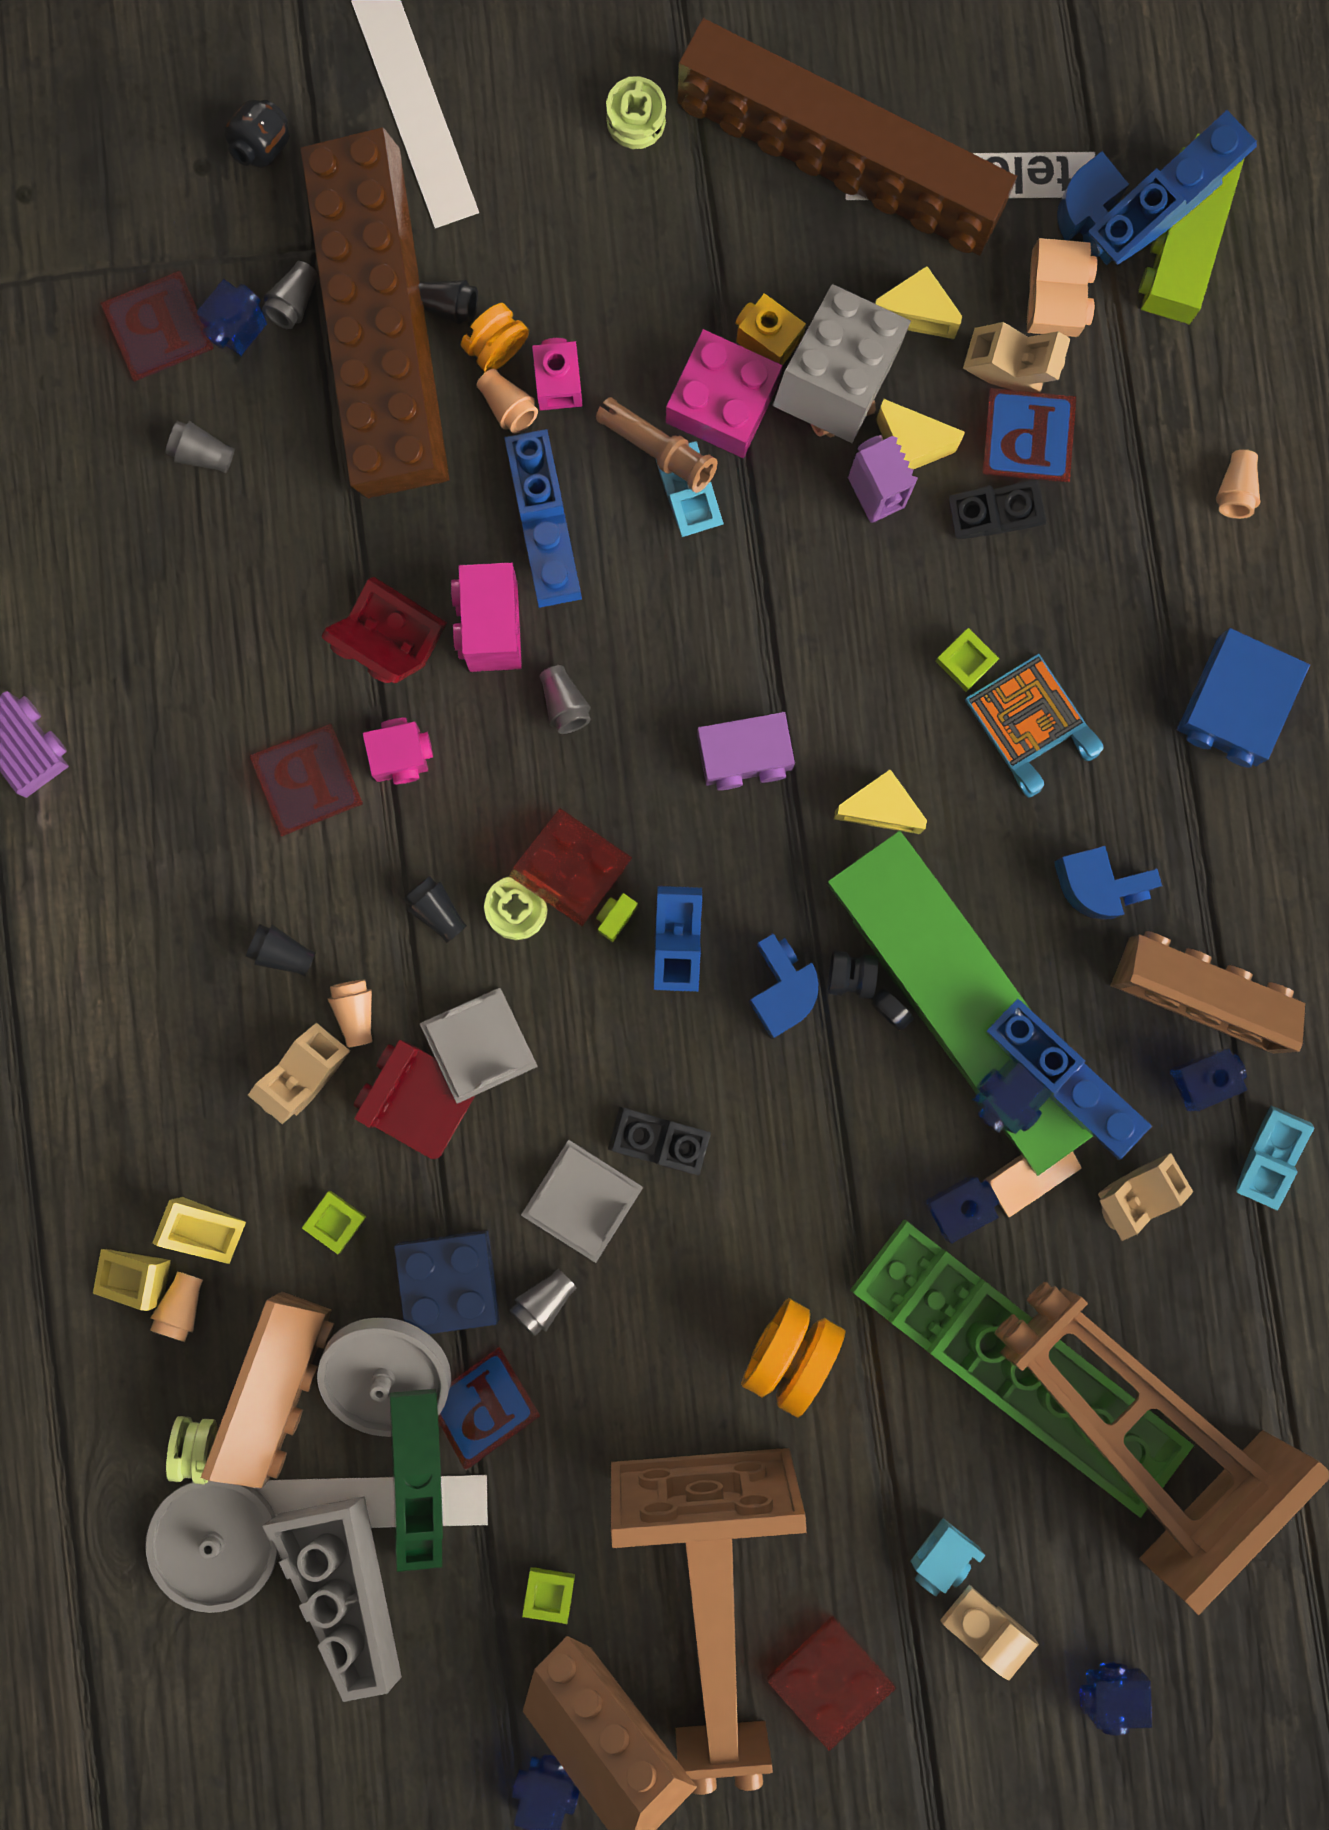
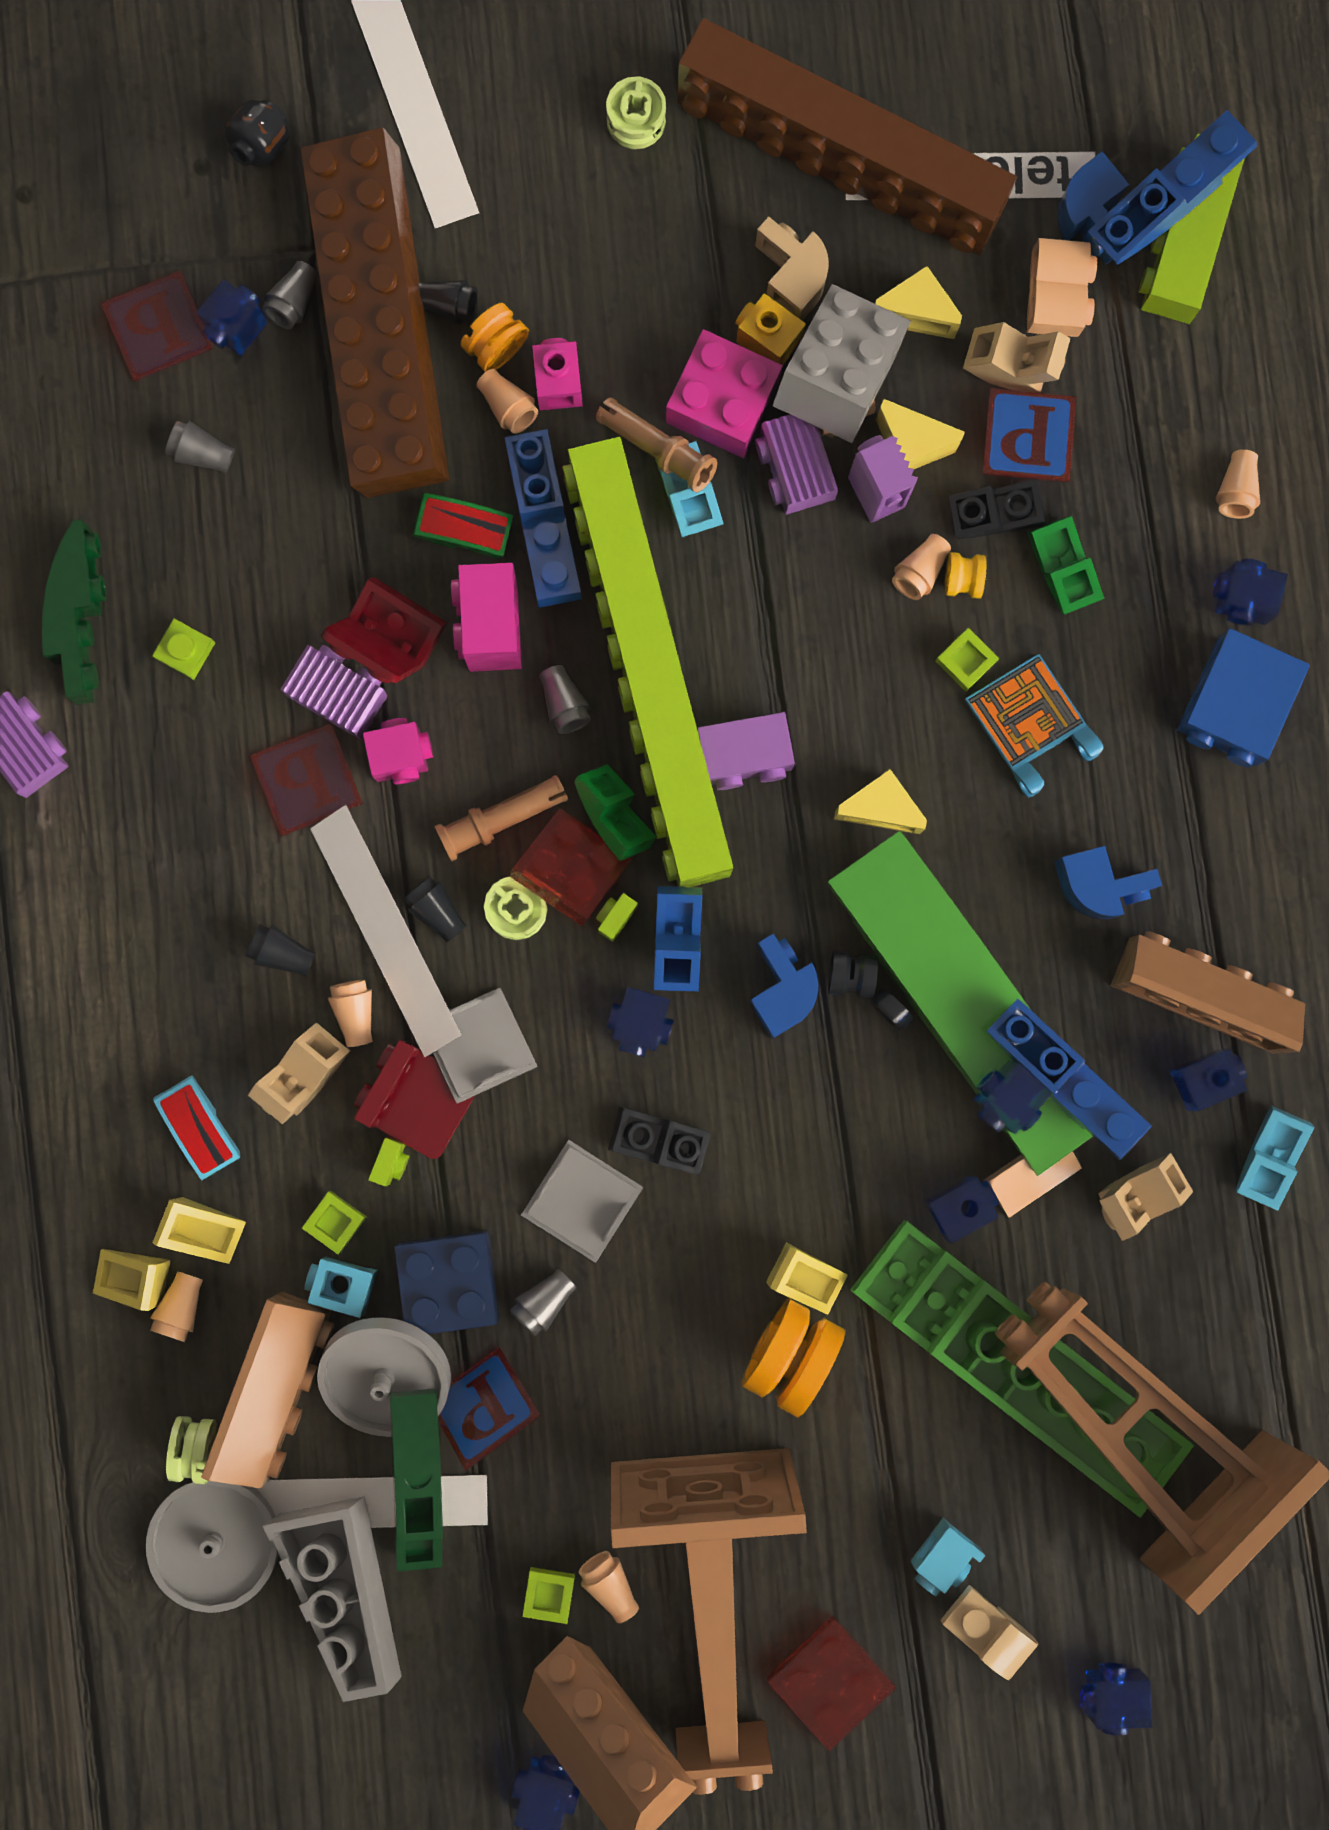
none -> dark green slope [42,519,106,705]
none -> lime plate [152,619,215,680]
none -> slope [153,1075,240,1181]
none -> medium lavender brick [280,645,388,740]
none -> medium azure brick [304,1256,378,1318]
none -> white sticker [310,805,462,1057]
none -> lime plate [368,1137,409,1186]
none -> slope [412,493,513,559]
none -> medium nougat pin [434,775,568,862]
none -> lime brick [562,436,733,887]
none -> green slope [574,764,656,861]
none -> light nougat cone [579,1551,639,1623]
none -> clear blue brick [607,987,674,1057]
none -> tan brick [755,217,829,321]
none -> medium lavender brick [755,414,838,515]
none -> light yellow slope [766,1242,848,1315]
none -> light nougat cone [892,534,951,600]
none -> yellow wheel [944,552,986,599]
none -> green slope [1027,516,1104,615]
none -> clear blue brick [1213,559,1288,626]

